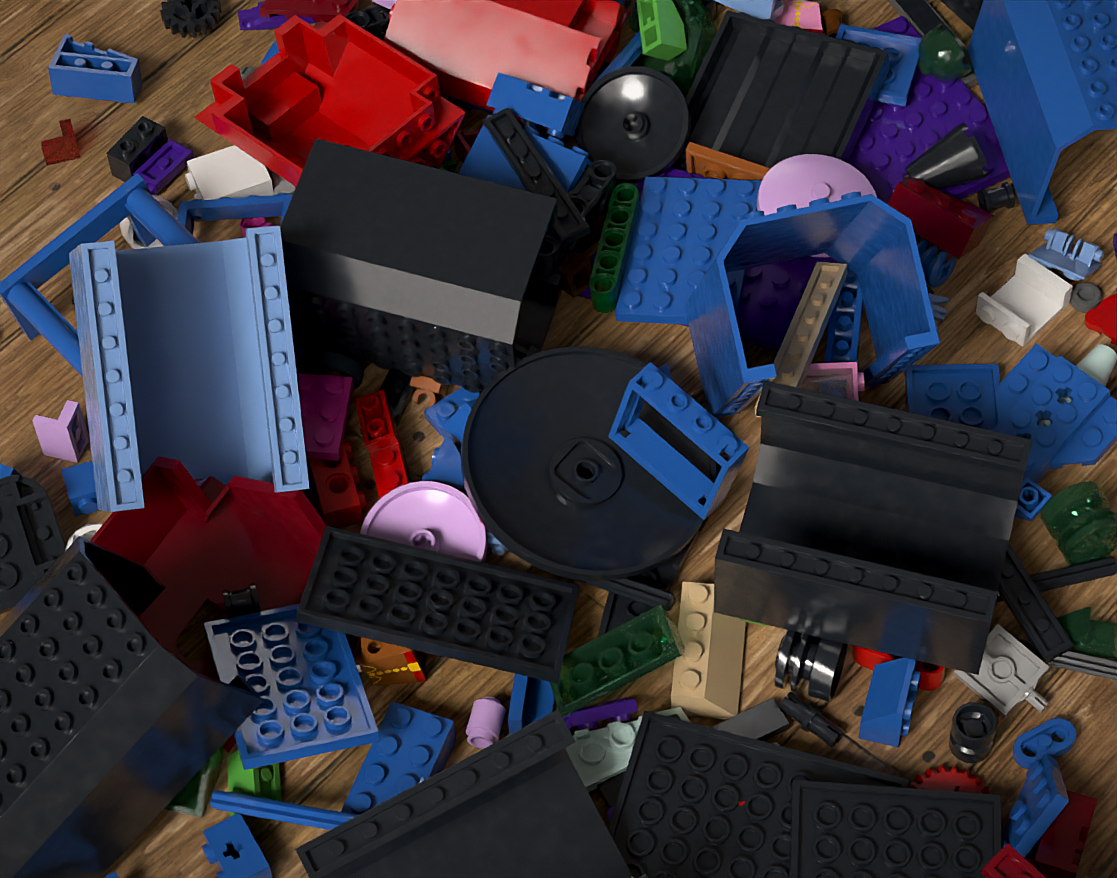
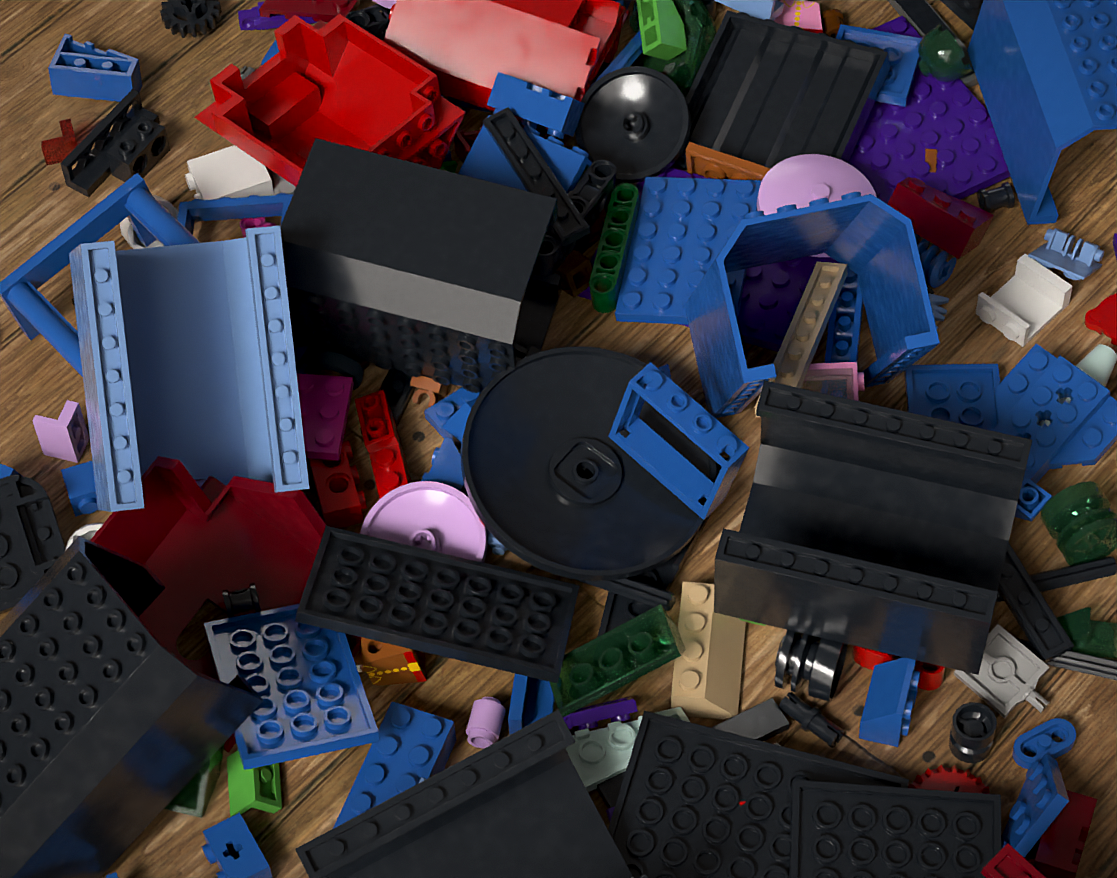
dark purple hinge [133,139,194,195] -> none
blue axle [210,790,358,830] -> none
black cone [902,123,989,190] -> none
dark grey tile [1070,282,1101,313] -> none
none -> black fence [60,89,160,197]

